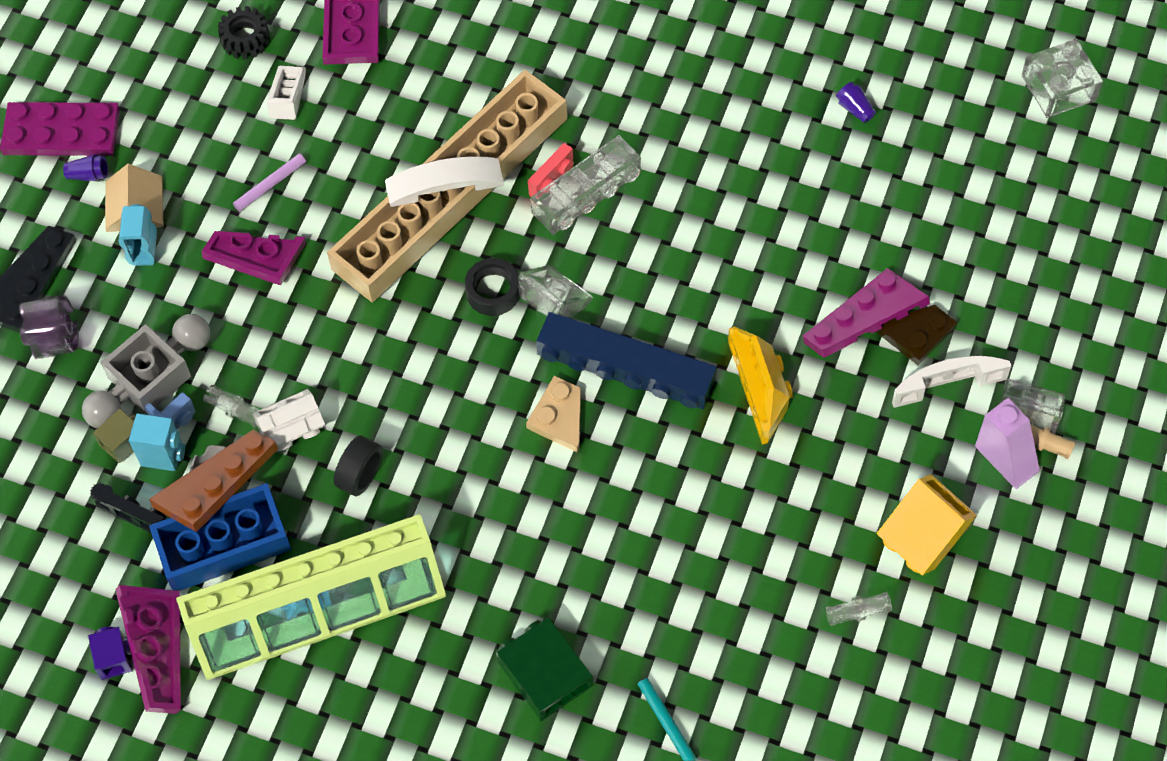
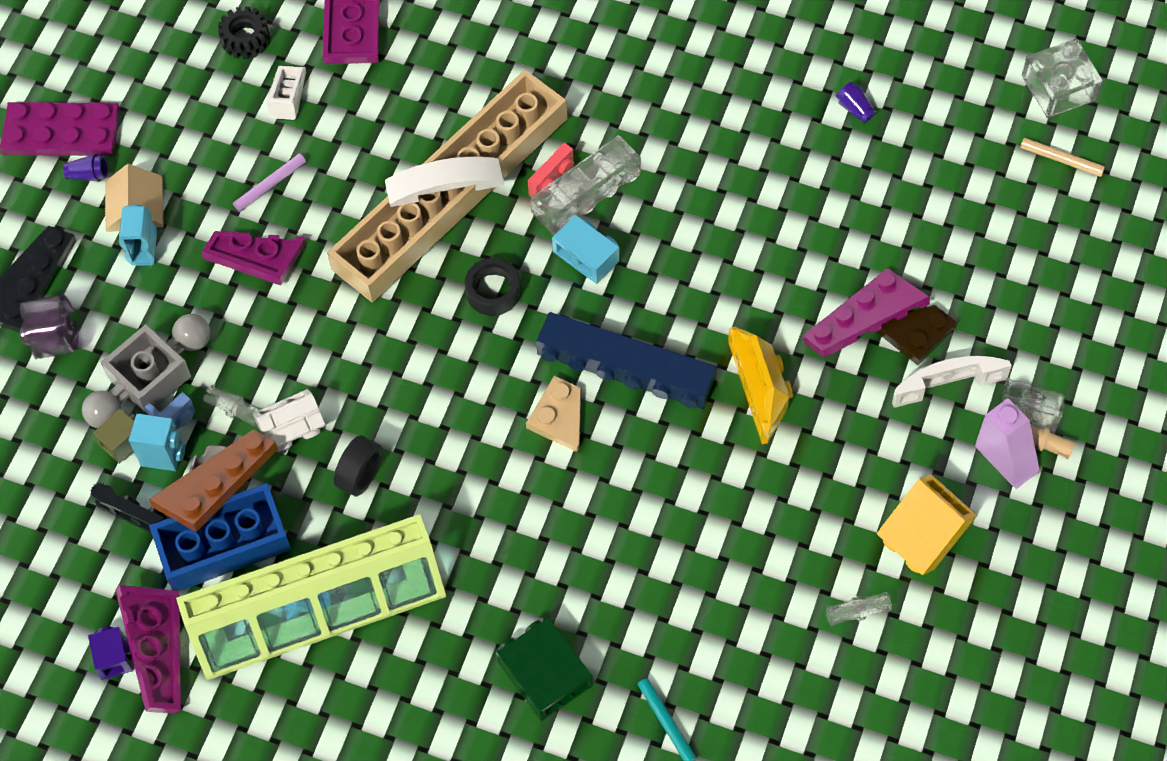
clear slope [518,265,593,319] -> none
none -> medium azure brick [552,215,619,284]
none -> tan bar [1020,137,1105,177]

